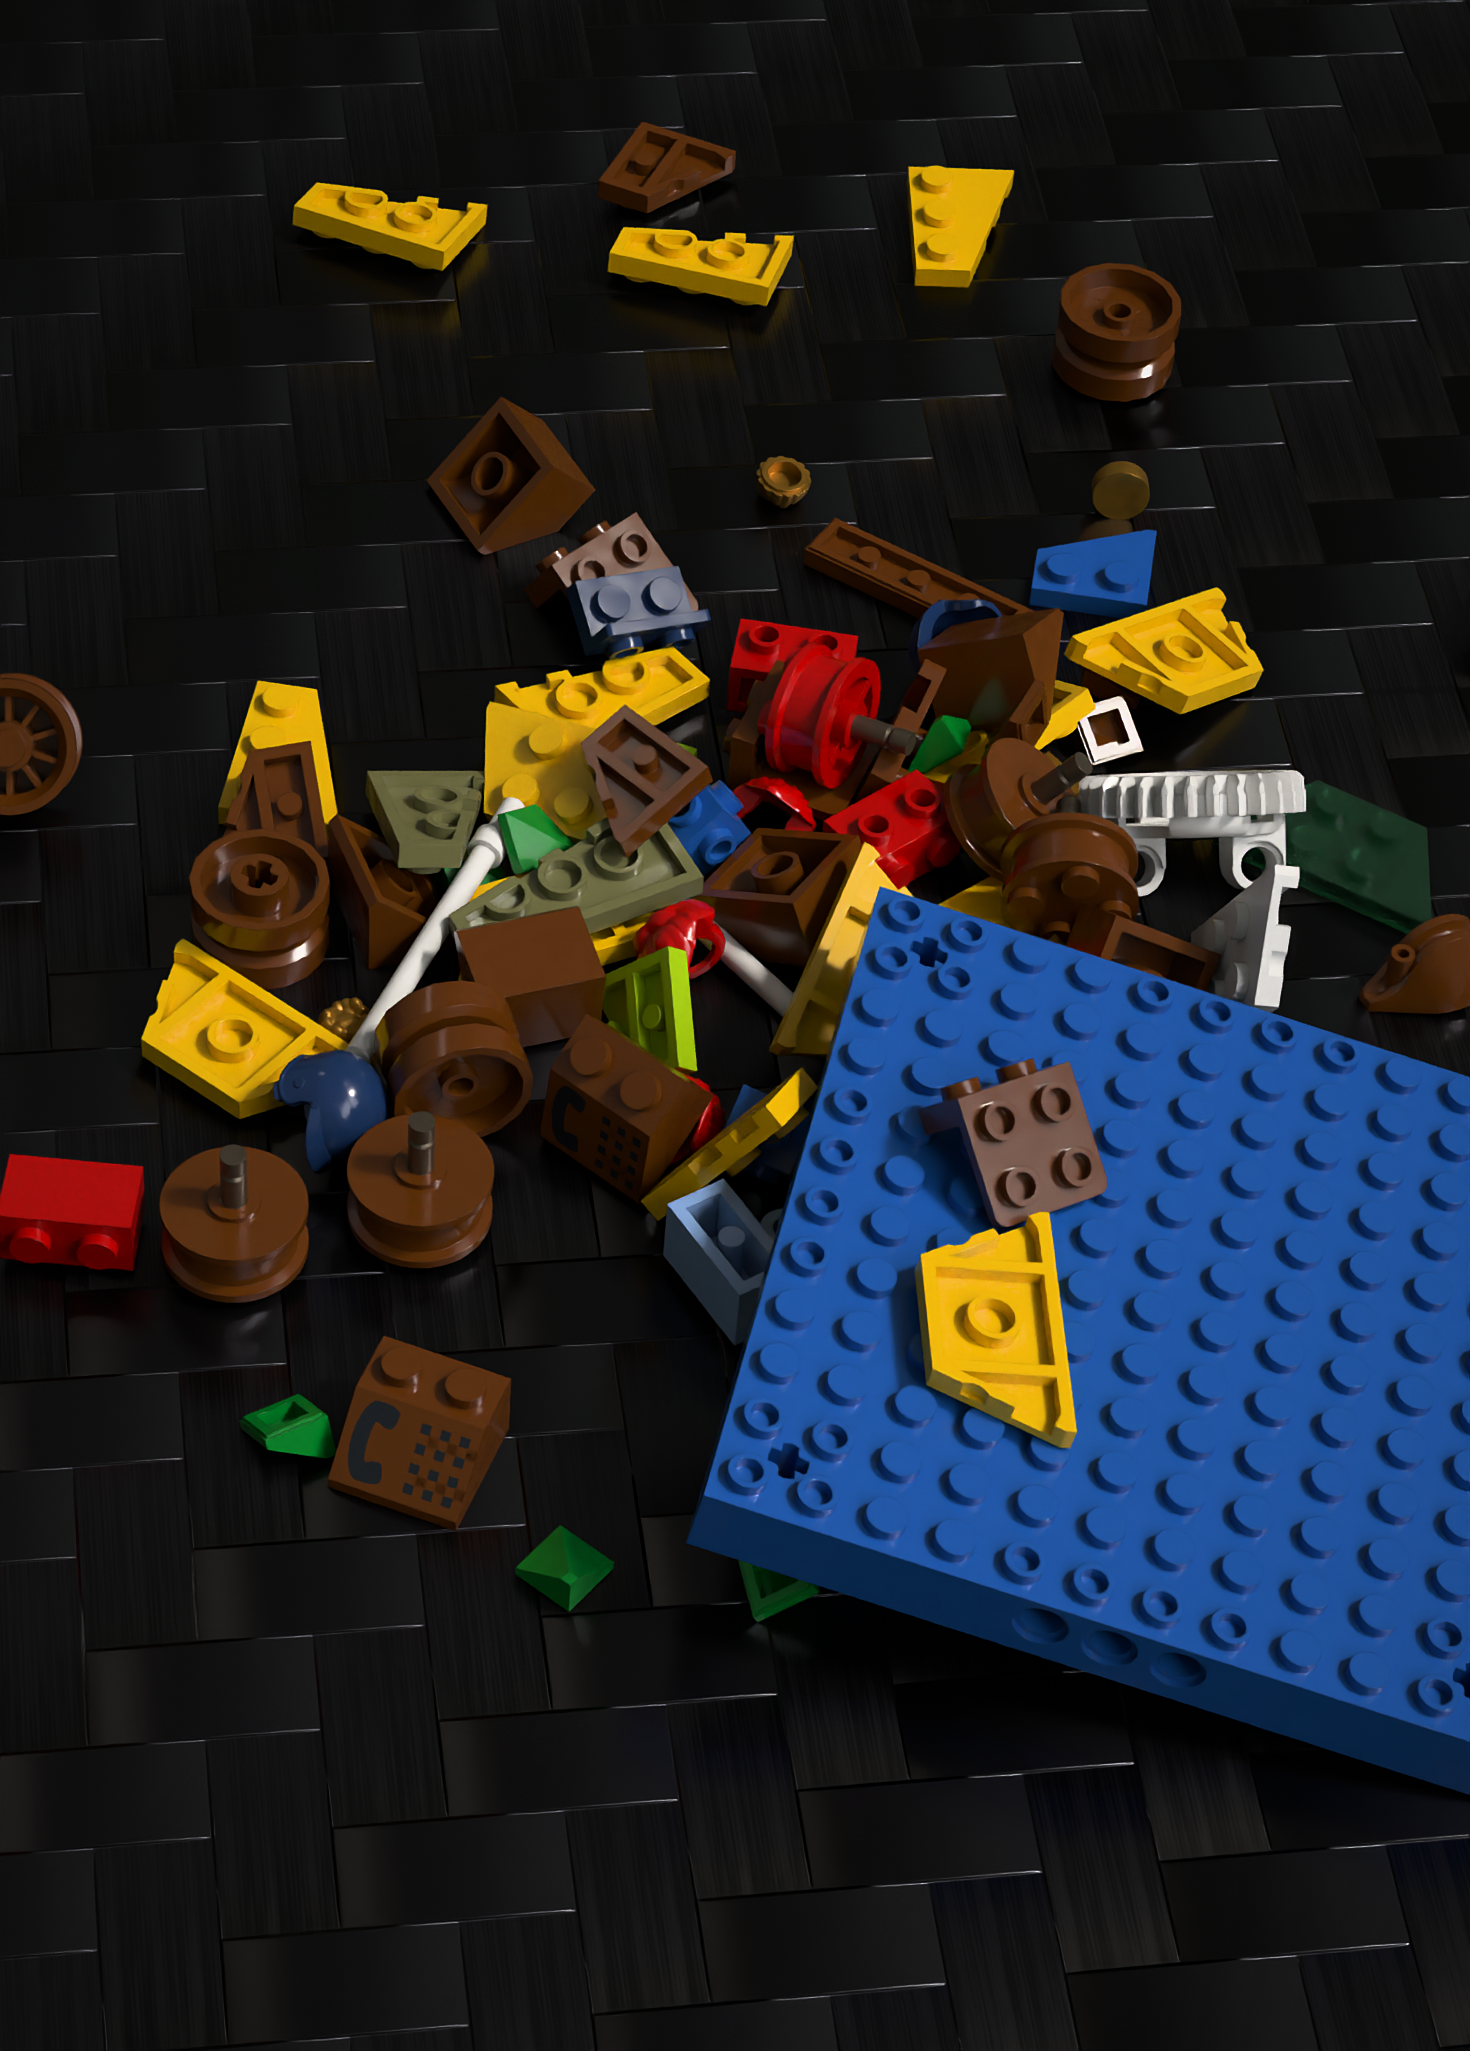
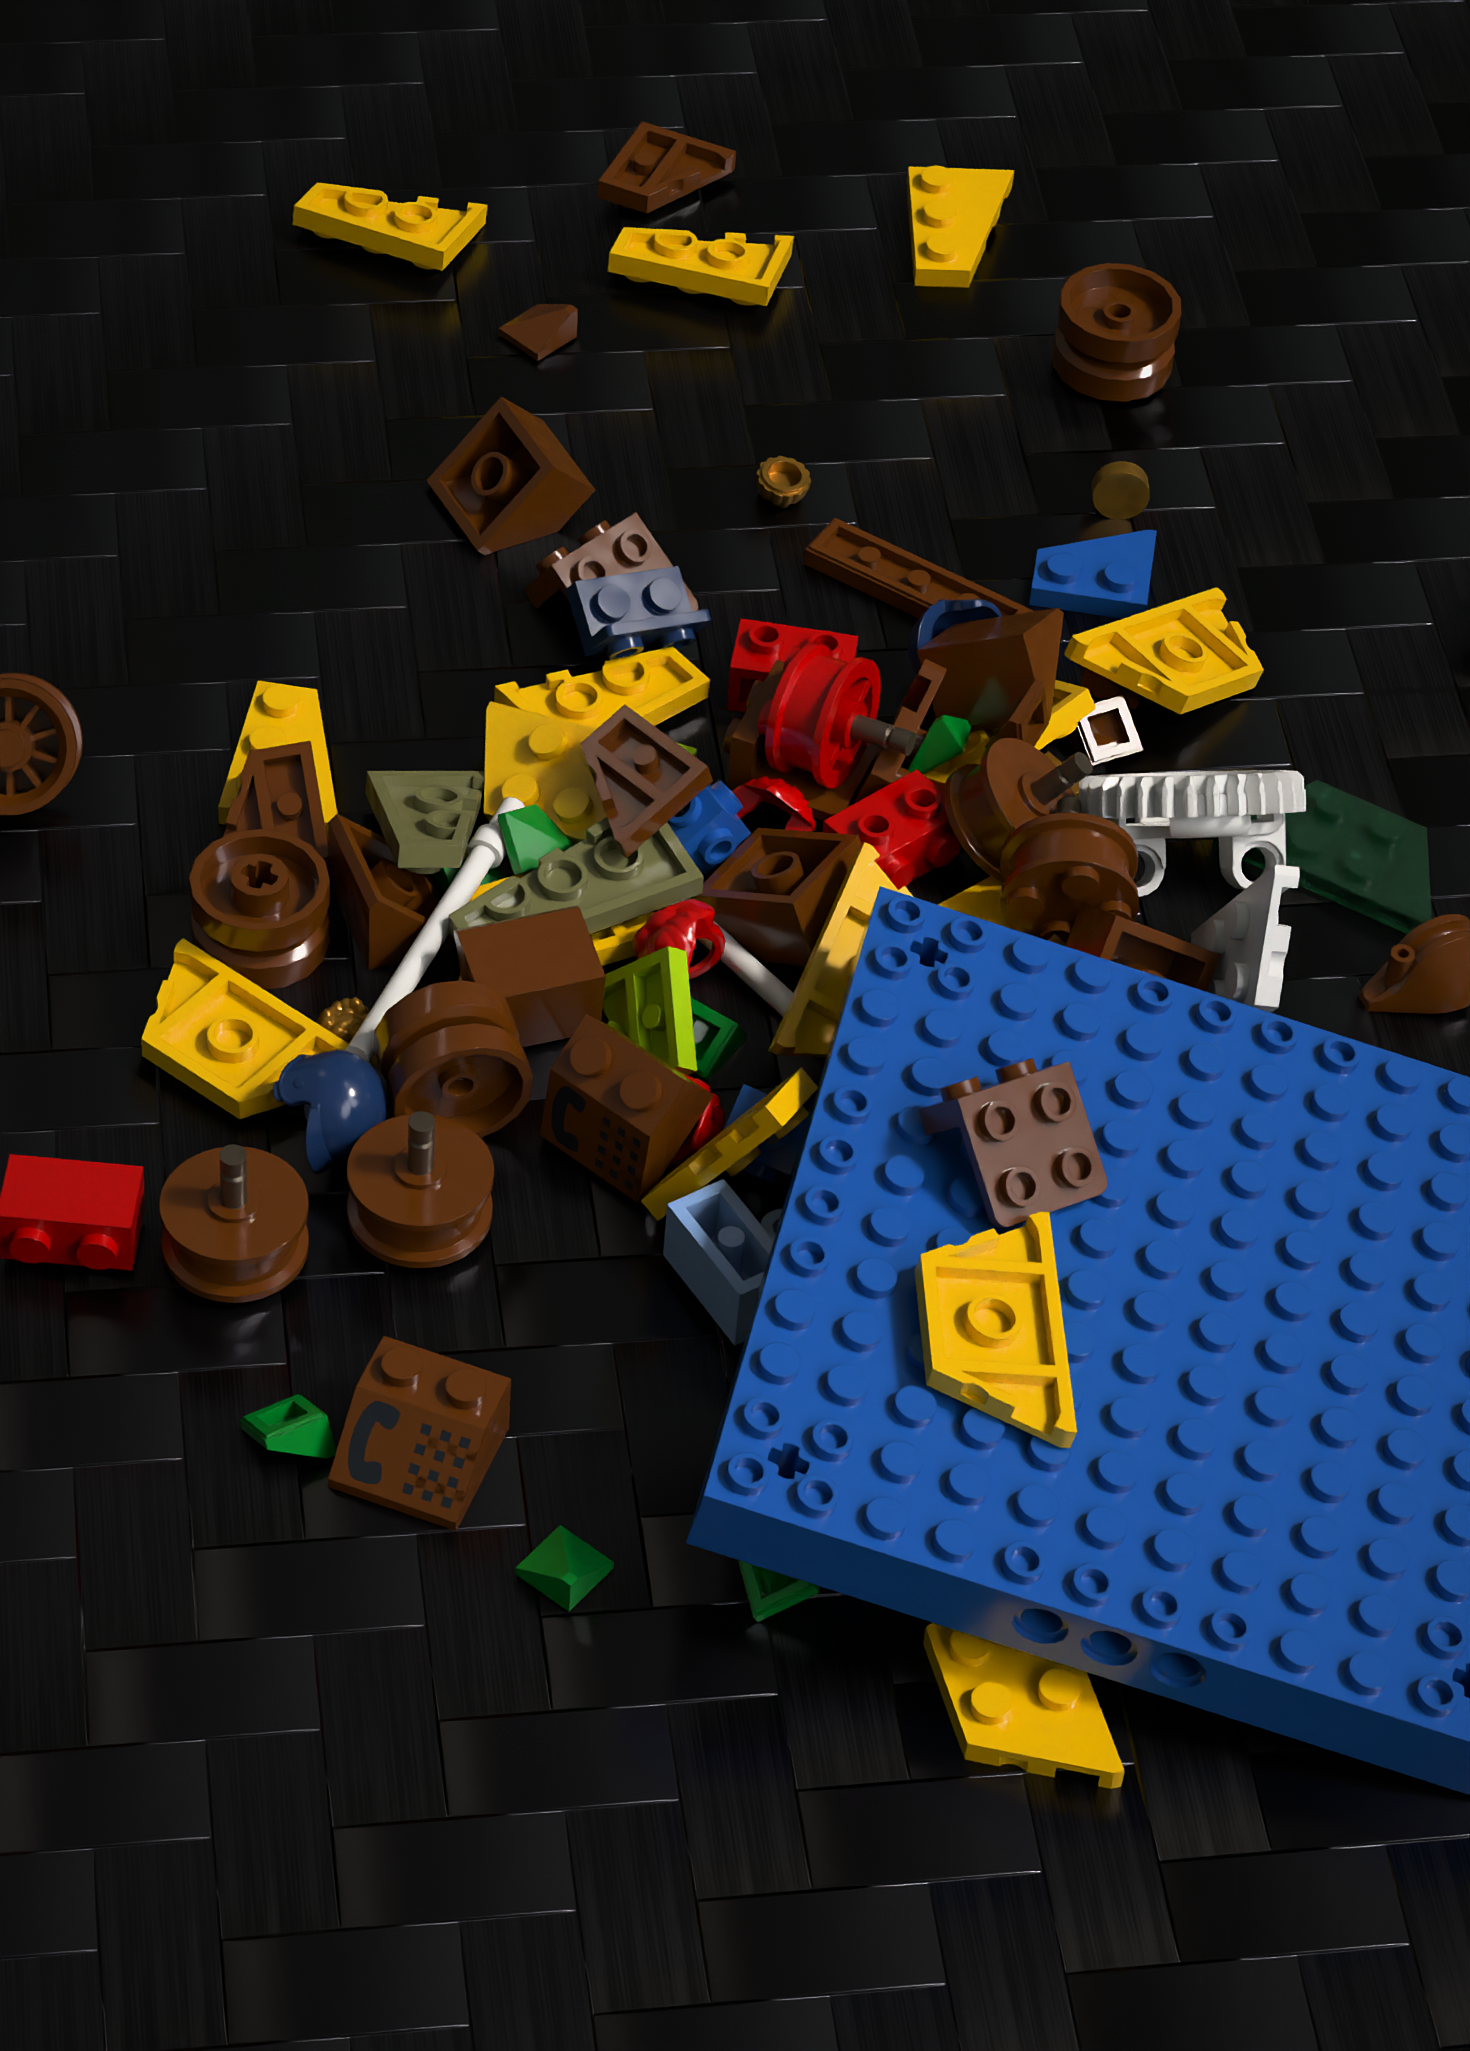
none -> reddish brown slope [498,304,578,361]
none -> green slope [691,998,748,1081]
none -> yellow wing [923,1622,1125,1789]

